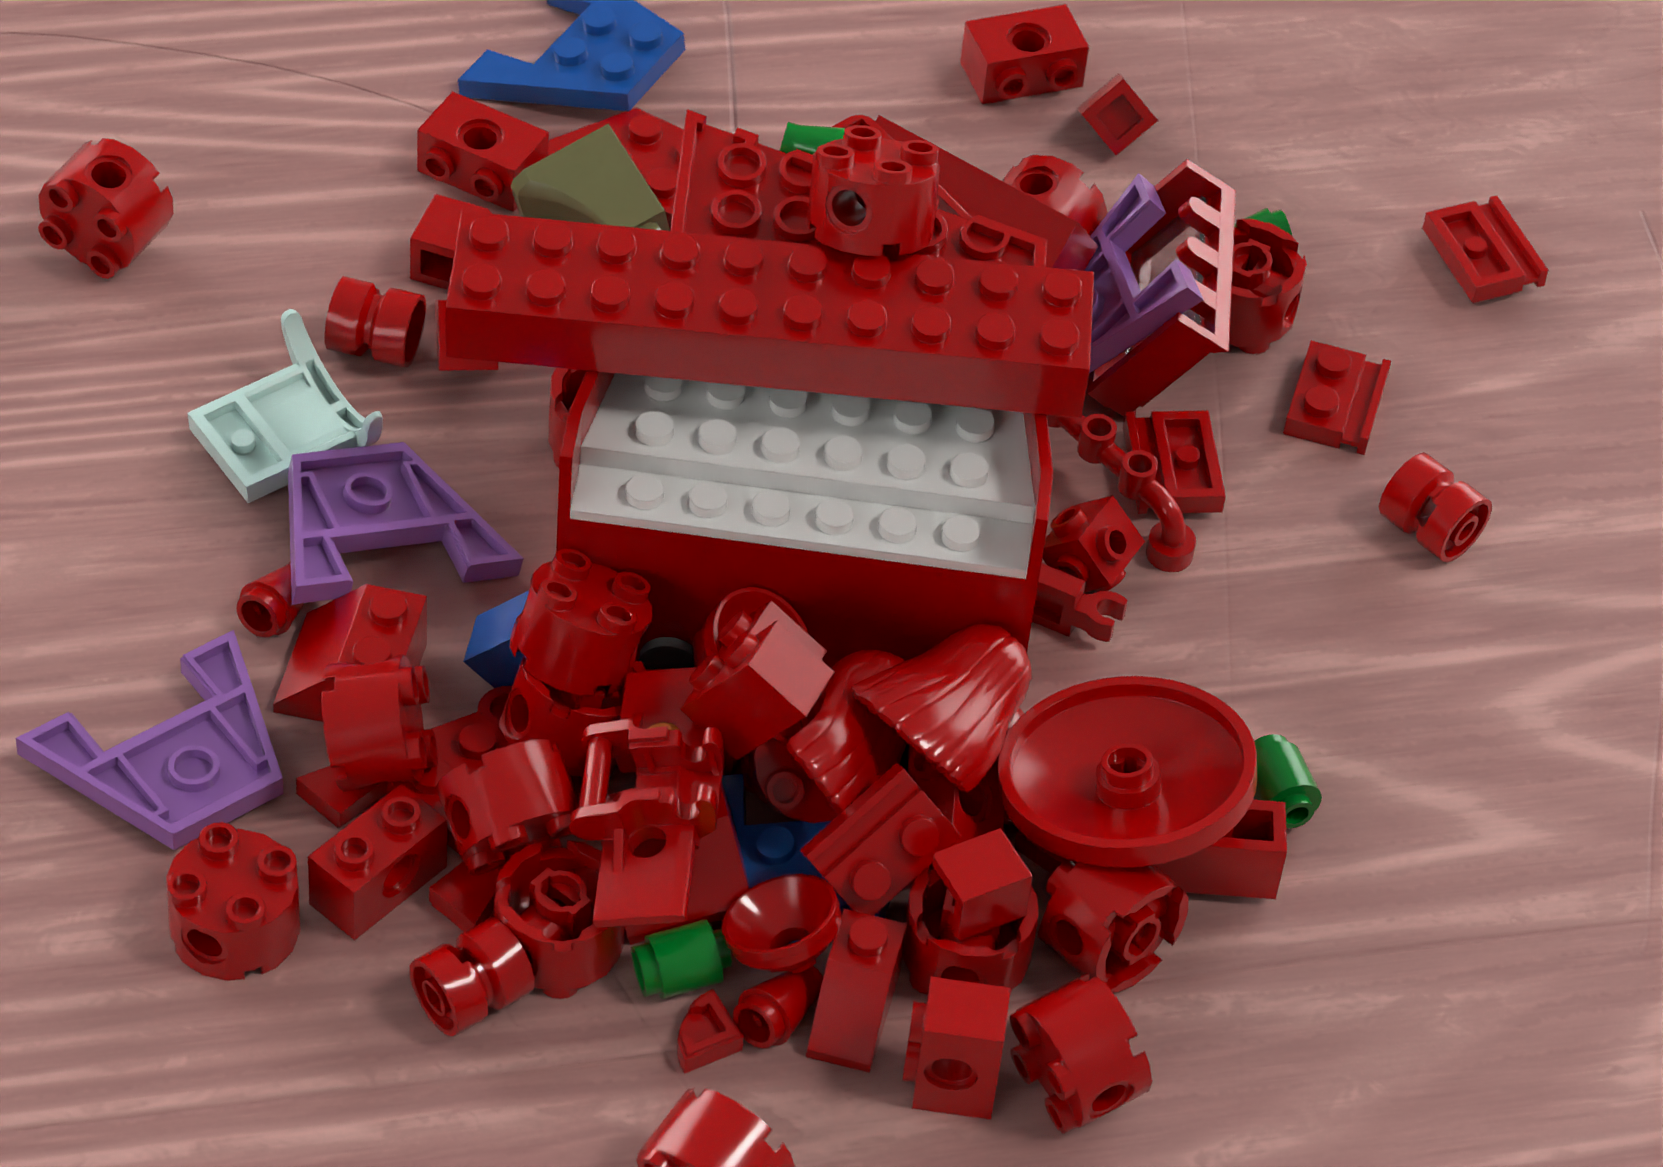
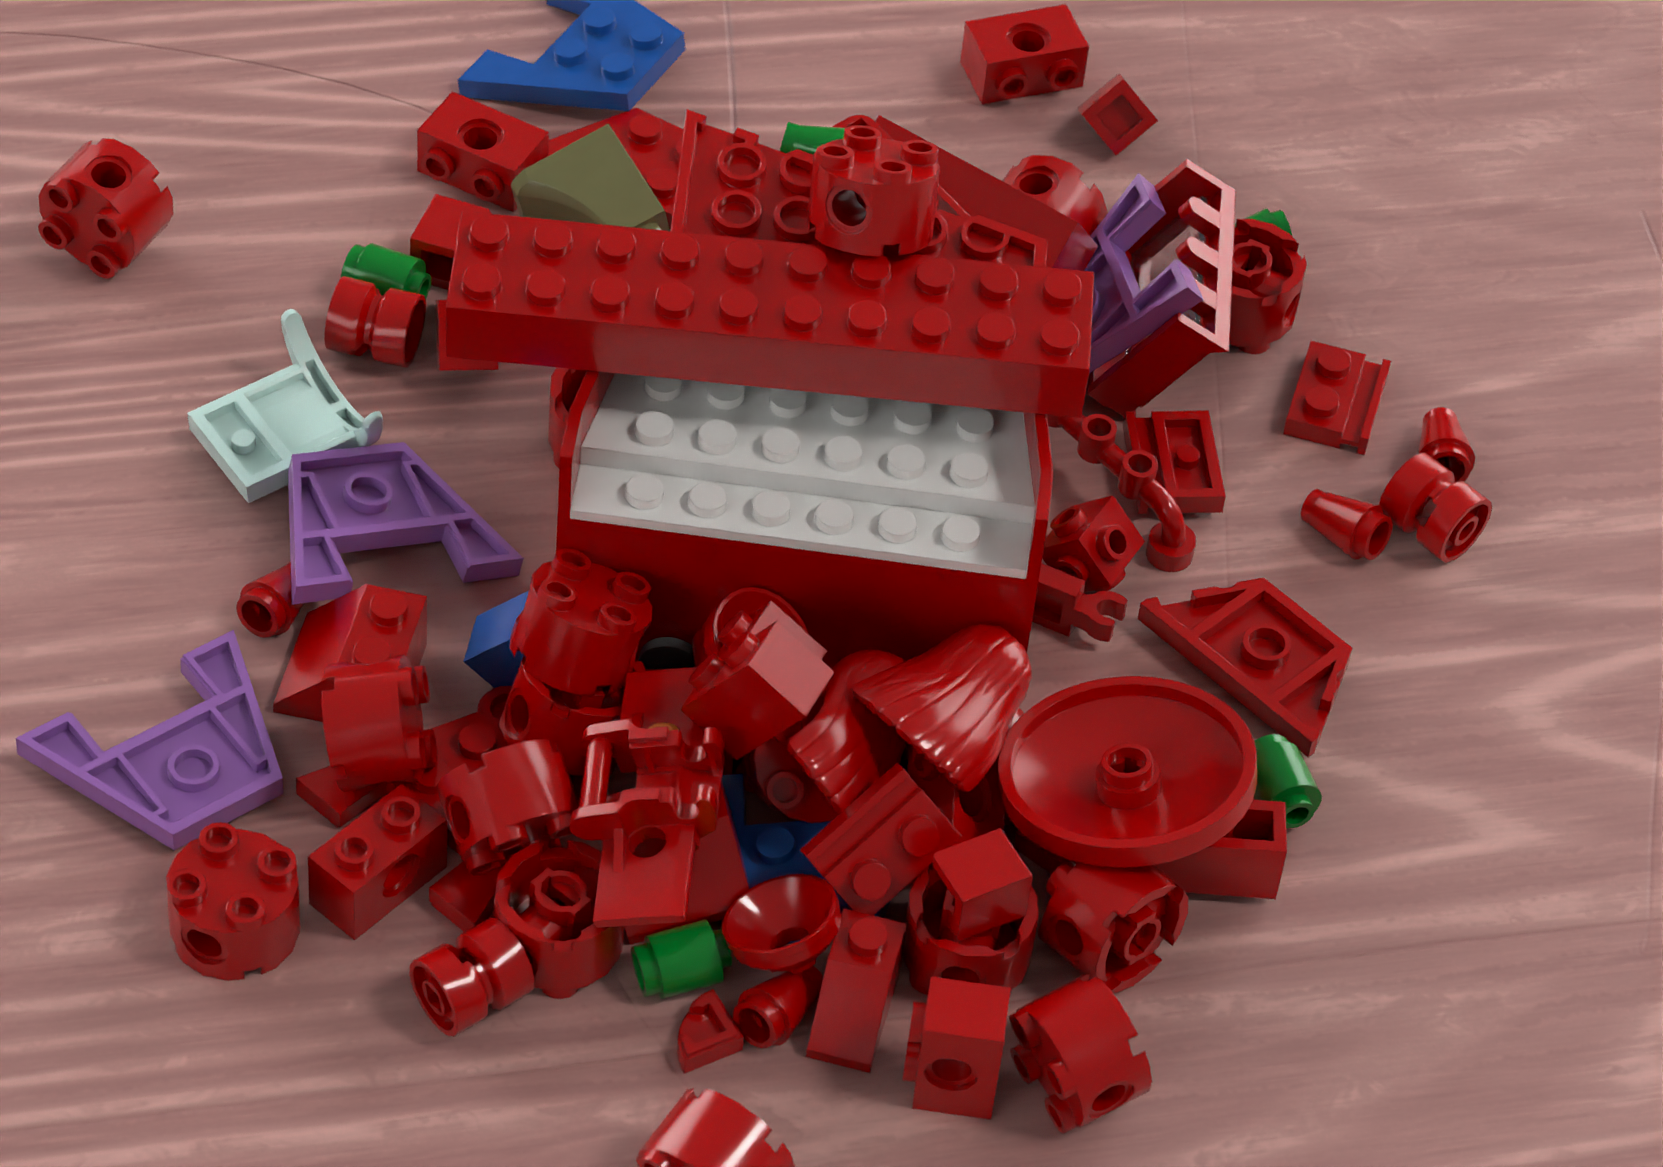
red plate [1422,196,1549,303] -> none
none -> green brick [341,243,431,299]
none -> red wing [1137,577,1353,757]
none -> red cone [1301,489,1393,560]
none -> red cone [1418,407,1475,483]

